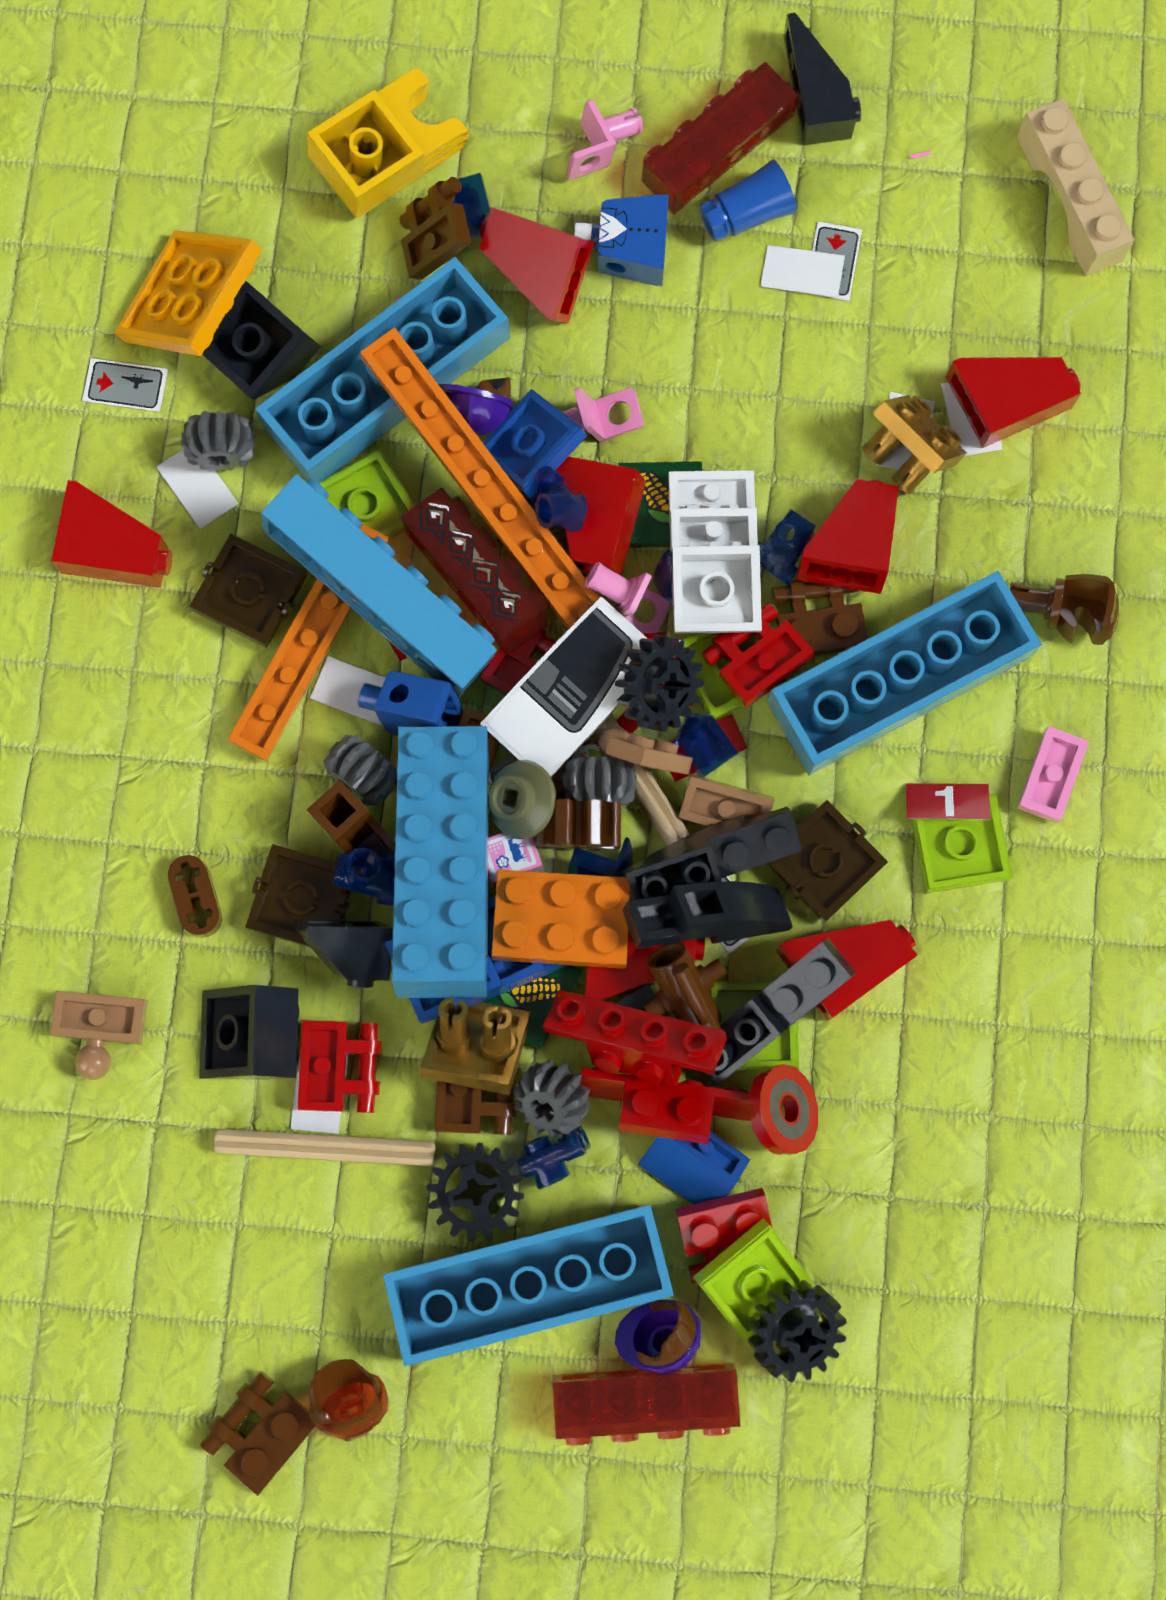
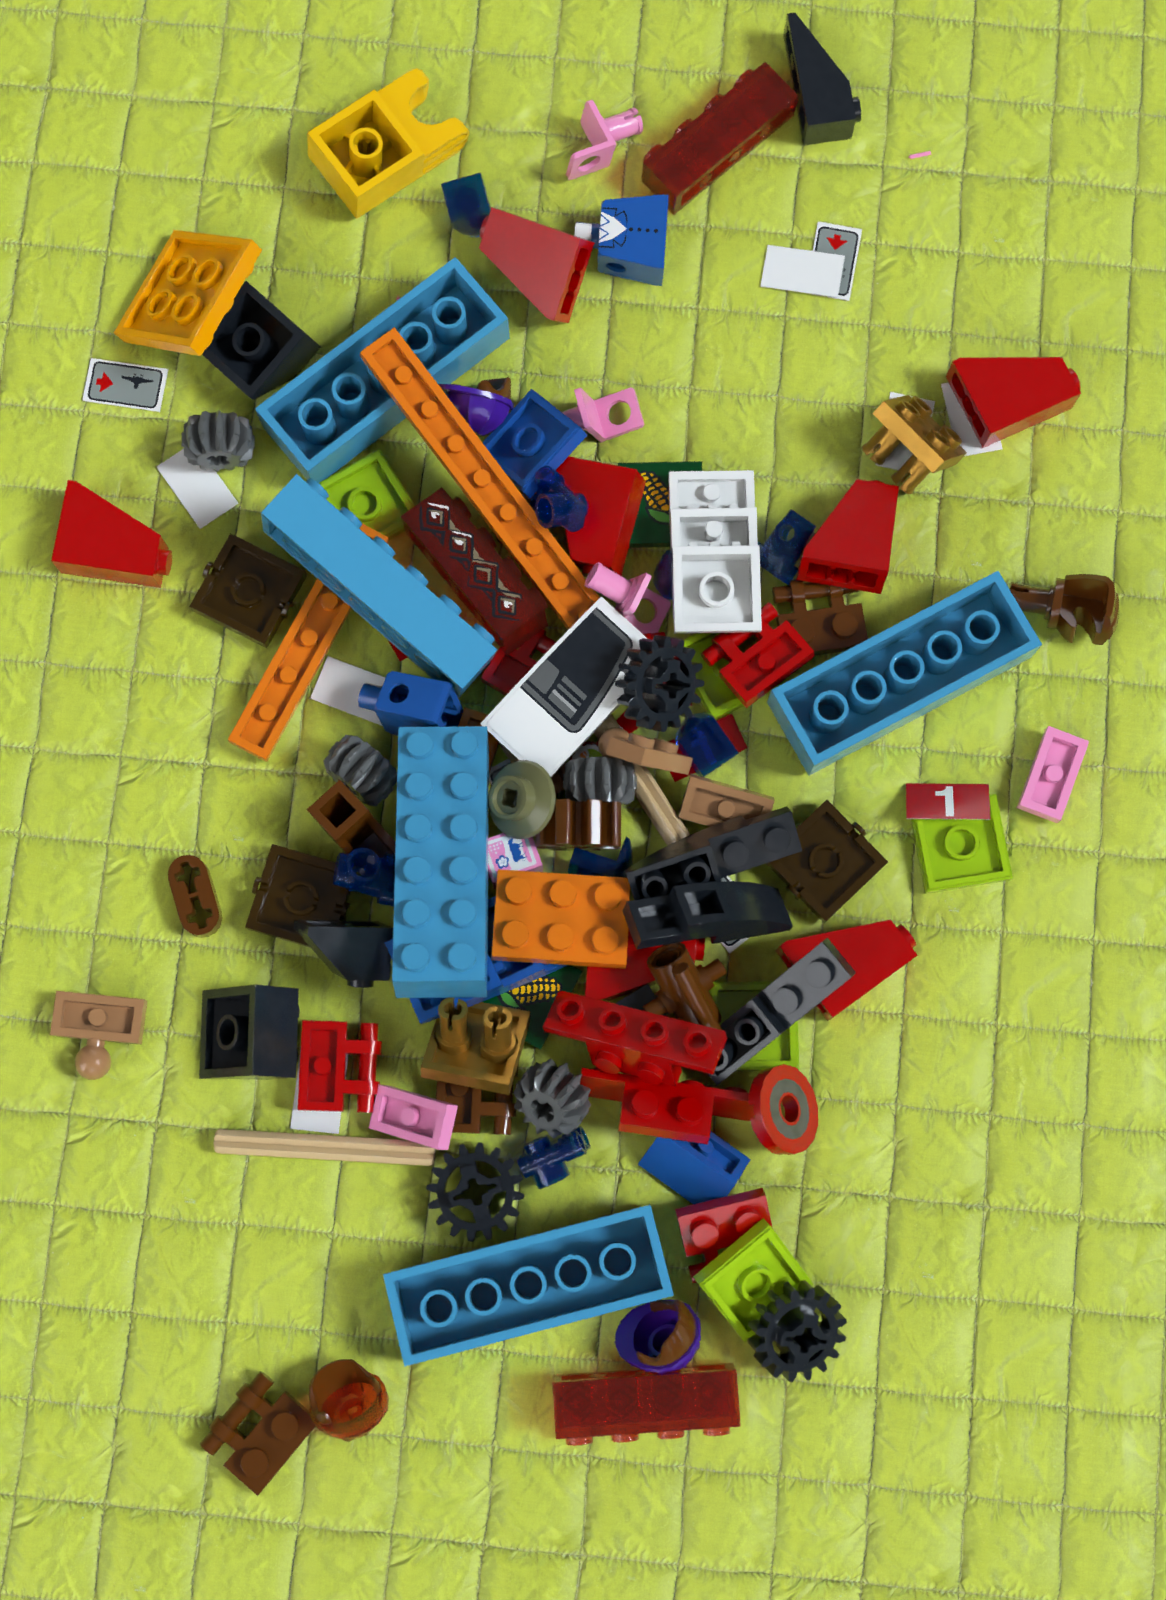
reddish brown plate [399,177,472,280] -> none
blue plant [699,159,797,242] -> none
tan arch [1016,98,1135,277] -> none
none -> bright pink plate [369,1084,458,1150]

